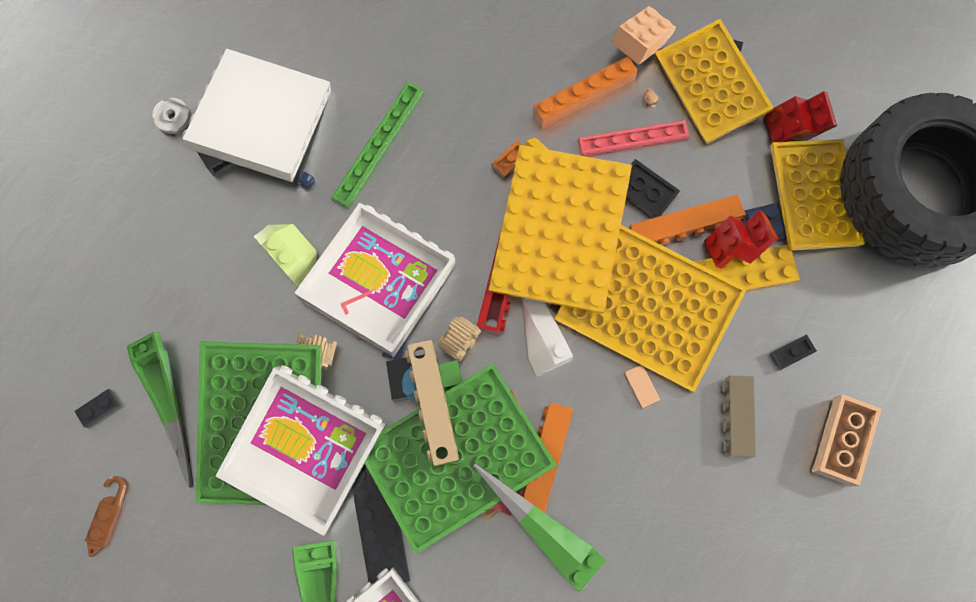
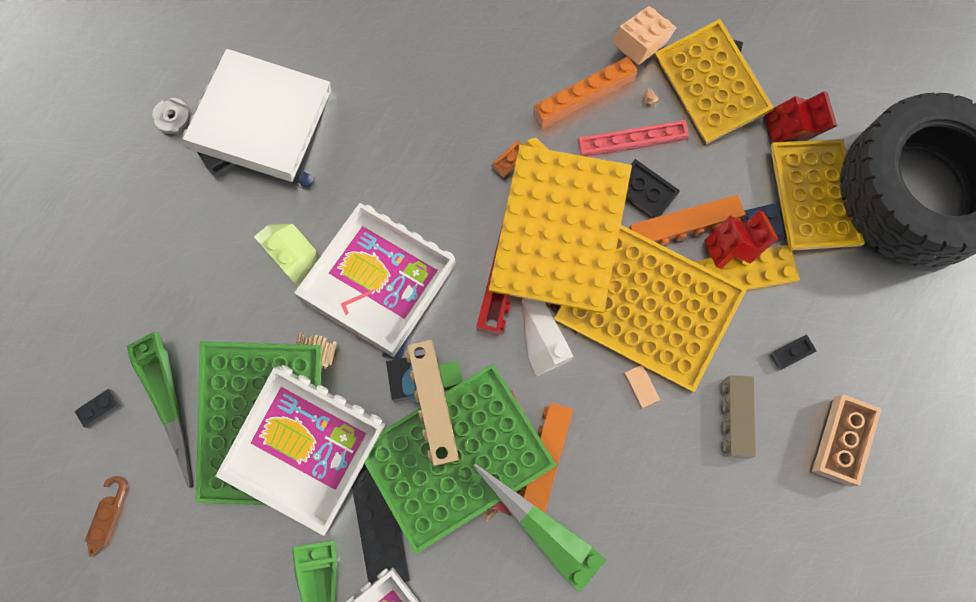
bright green tile [331,81,423,209] -> none
tan brick [437,316,481,362] -> none

